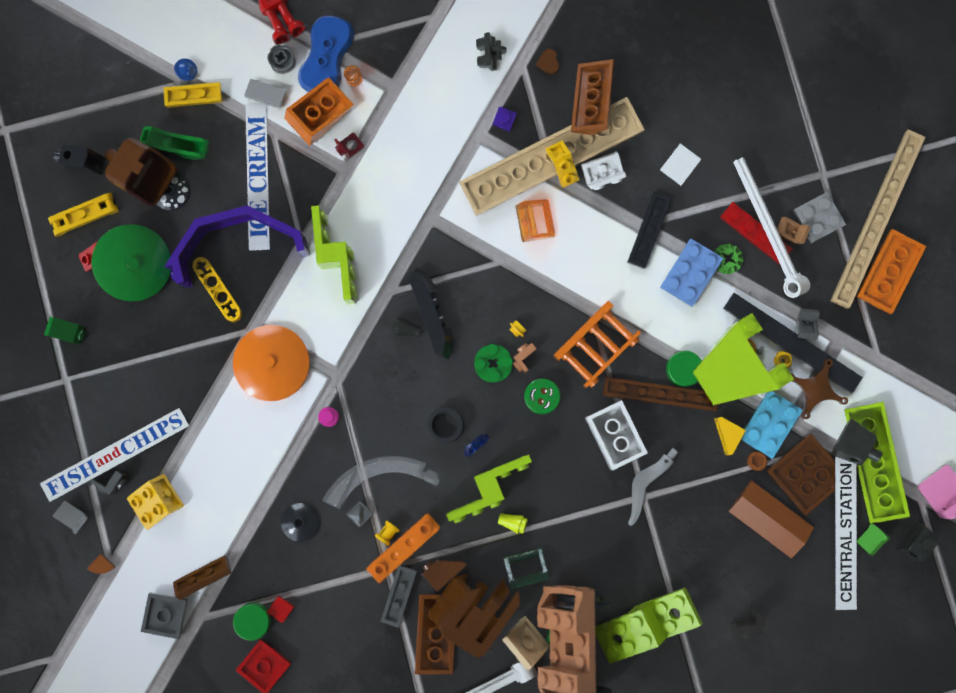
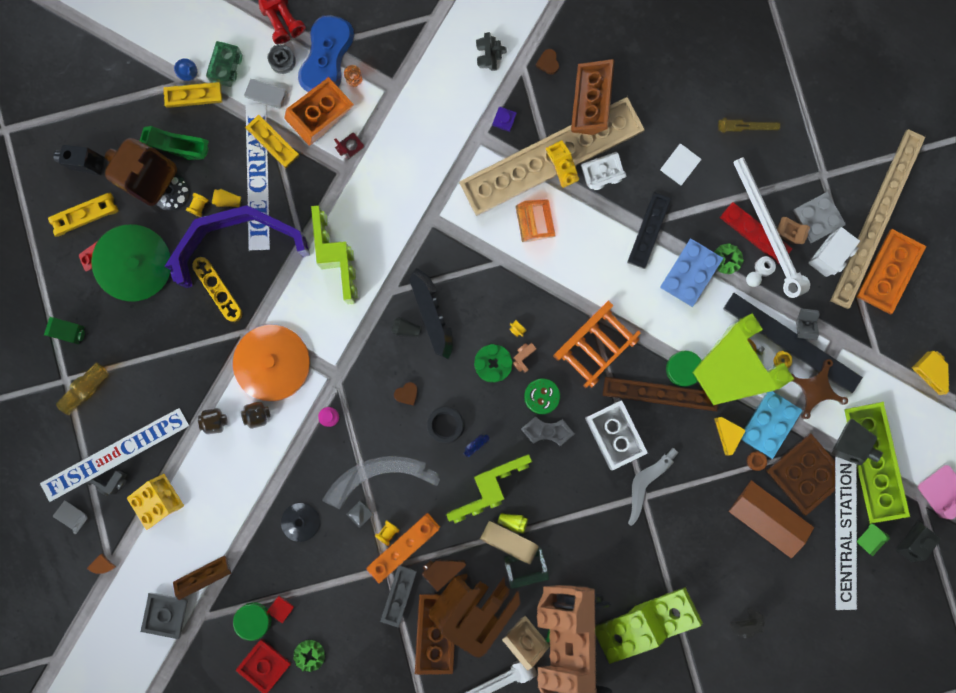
none -> clear yellow piece [56,362,109,415]
none -> yellow bush [186,193,209,217]
none -> dark brown head [198,408,228,435]
none -> clear green brick [206,41,243,87]
none -> yellow cone [212,188,241,208]
none -> dark brown head [240,402,270,429]
none -> yellow plate [245,114,299,169]
none -> bright green gear [293,640,325,672]
none -> reddish brown tile [394,382,418,406]
none -> tan beam [480,521,539,564]
none -> flat silver tile [521,417,575,446]
none -> clear yellow pin [718,118,780,133]
none -> white plate [746,256,776,287]
none -> white brick [808,227,860,277]
none -> yellow slope [912,351,949,395]

